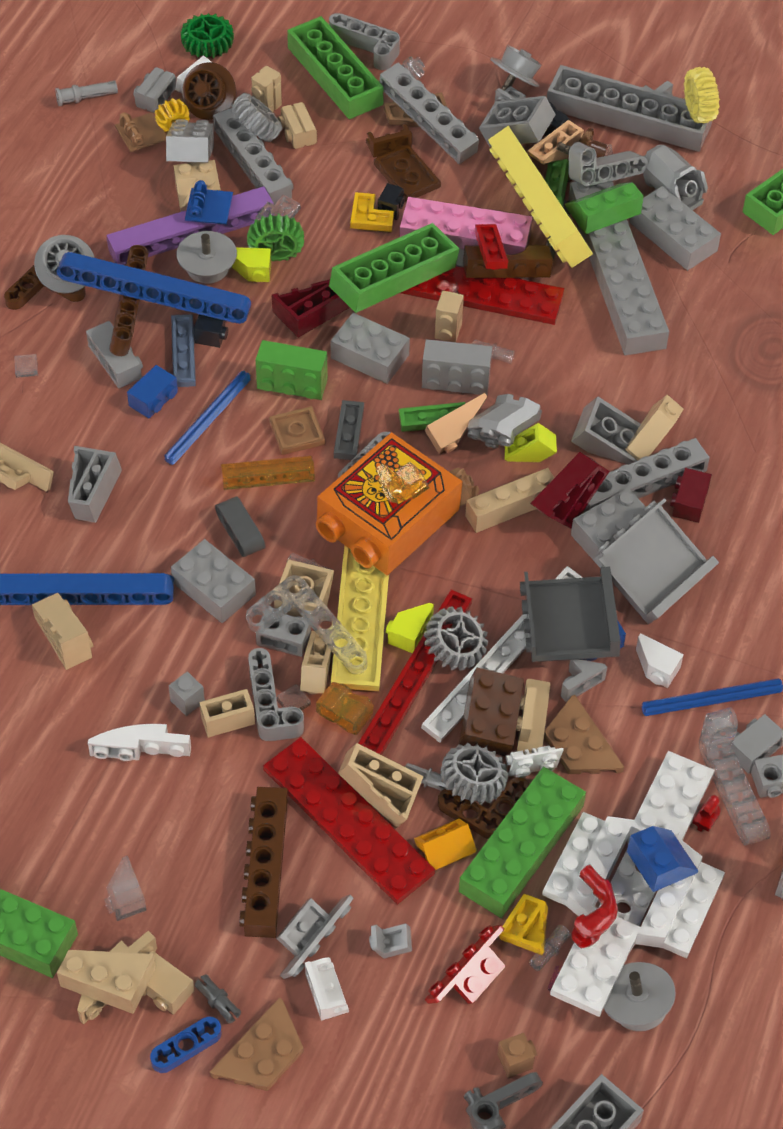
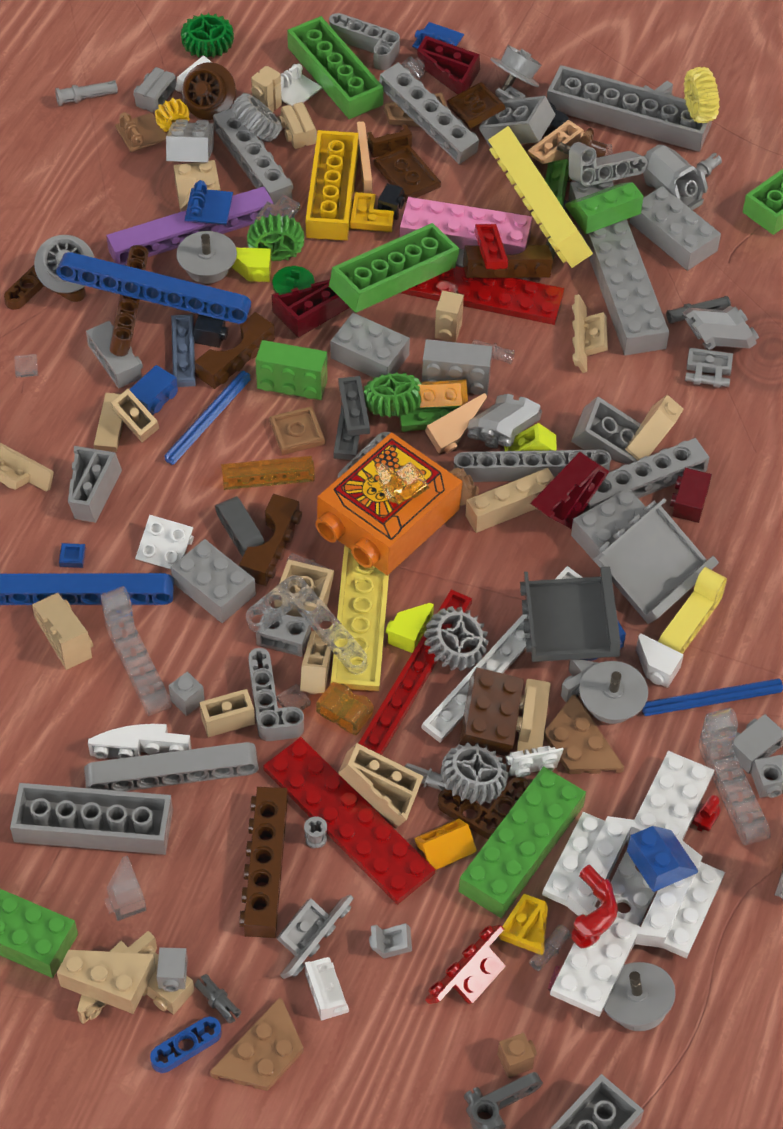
none -> light grey brick [10,783,173,855]
none -> blue tile [59,543,86,568]
none -> light grey beam [84,742,259,791]
none -> tan tile [94,393,123,452]
none -> clear beam [101,586,172,716]
none -> tan brick [111,389,159,442]
none -> white hinge [135,515,194,569]
none -> light grey brick [157,947,188,992]
none -> reddish brown arch [194,312,275,389]
none -> reddish brown arch [239,494,302,586]
none -> green piece [272,266,315,295]
none -> white hinge [280,64,322,106]
none -> light grey bush [304,816,327,849]
none -> yellow brick [305,130,359,241]
none -> dark grey plate [338,376,370,436]
none -> light nougat tile [357,121,372,194]
none -> bright green gear [364,372,422,418]
none -> blue hinge [412,22,464,49]
none -> dark red wedge [417,36,480,95]
none -> light orange brick [418,379,468,408]
none -> reddish brown tile [447,82,506,129]
none -> light grey beam [453,450,611,482]
none -> tan bracket [572,294,608,373]
none -> light grey piece [579,661,648,724]
none -> light yellow beam [658,567,727,654]
none -> dark grey pin [666,296,731,324]
none -> light grey brick [682,306,759,350]
none -> light grey plate [685,348,733,388]
none -> light grey pin [695,153,722,177]

